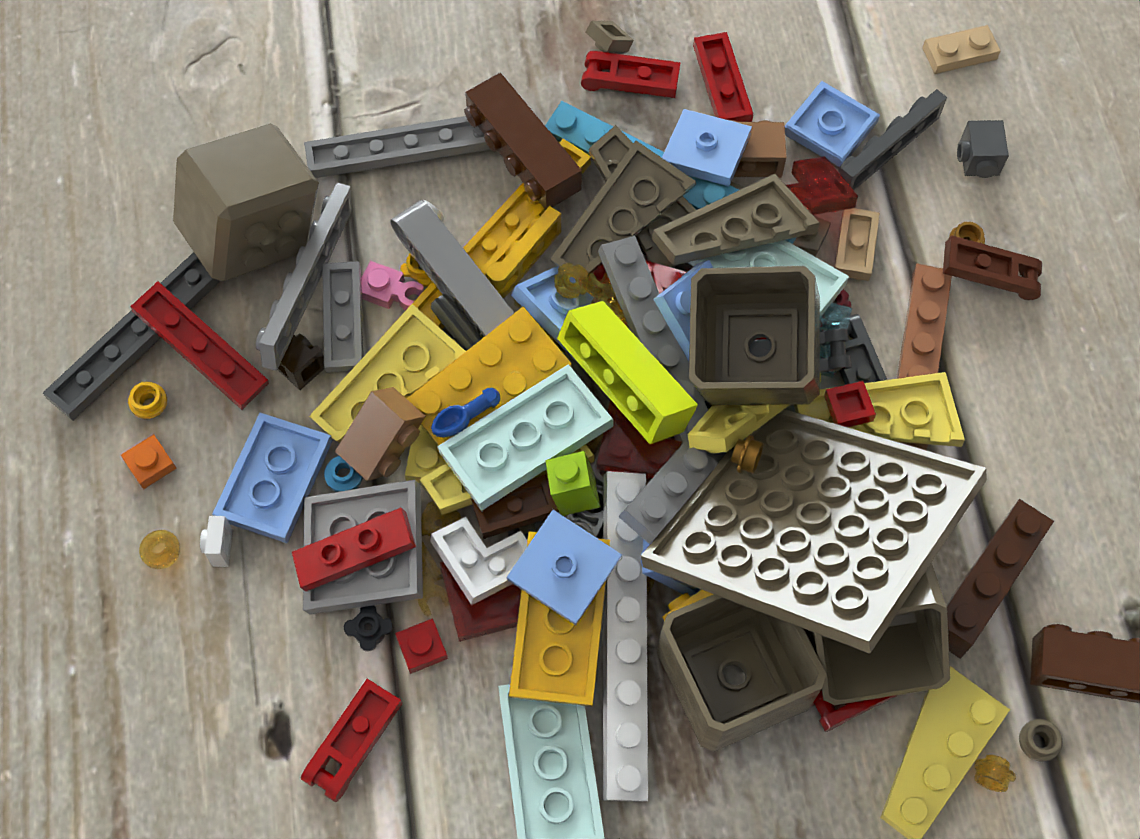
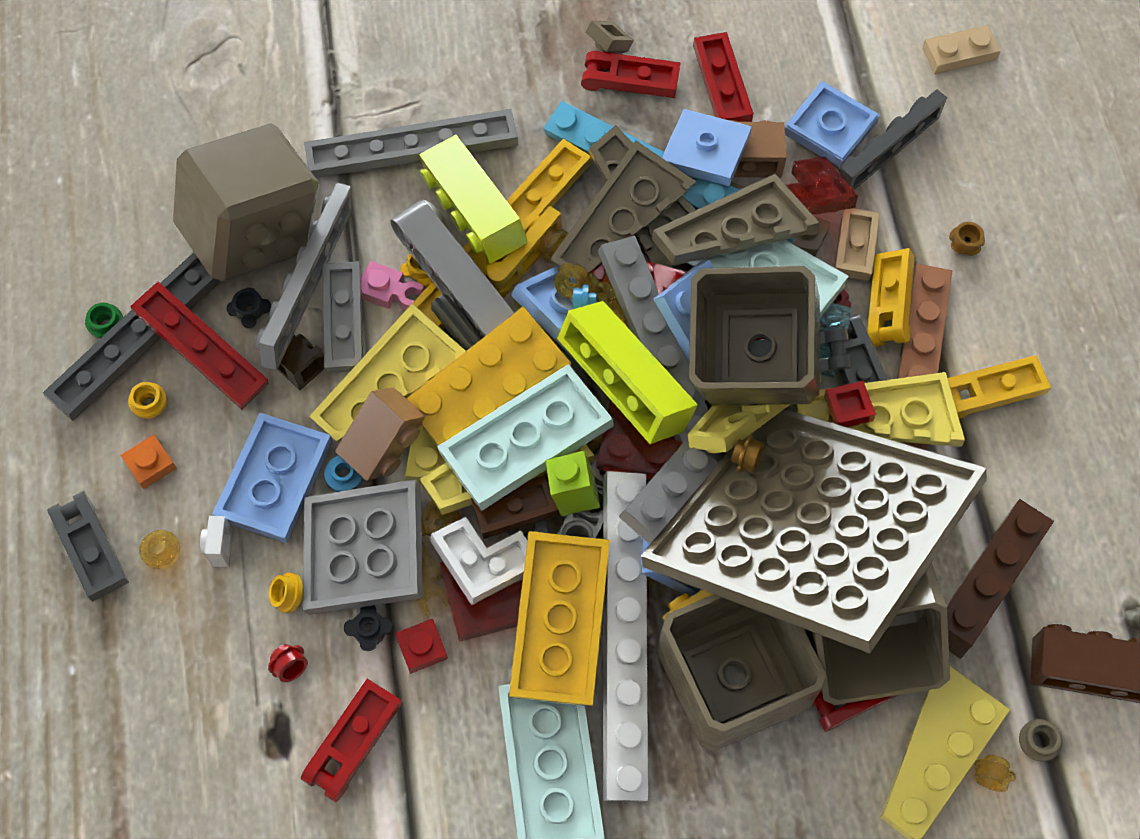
red plate [292,507,416,592] -> none
blue piece [431,388,500,438] -> none
reddish brown brick [464,72,582,210] -> none
light blue plate [506,510,622,625] -> none
copper plate [943,235,1042,300] -> none
dark grey brick [957,120,1009,178] -> none
none -> dark grey plate [47,491,129,602]
none -> green plate [85,302,123,339]
none -> black plate [226,287,271,328]
none -> red plate [268,644,308,682]
none -> yellow plate [269,572,303,613]
none -> neon yellow brick [419,135,528,264]
none -> clear yellow plate [538,228,569,264]
none -> dark azure plate [572,285,596,309]
none -> yellow plate [867,248,915,347]
none -> yellow plate [947,355,1052,419]

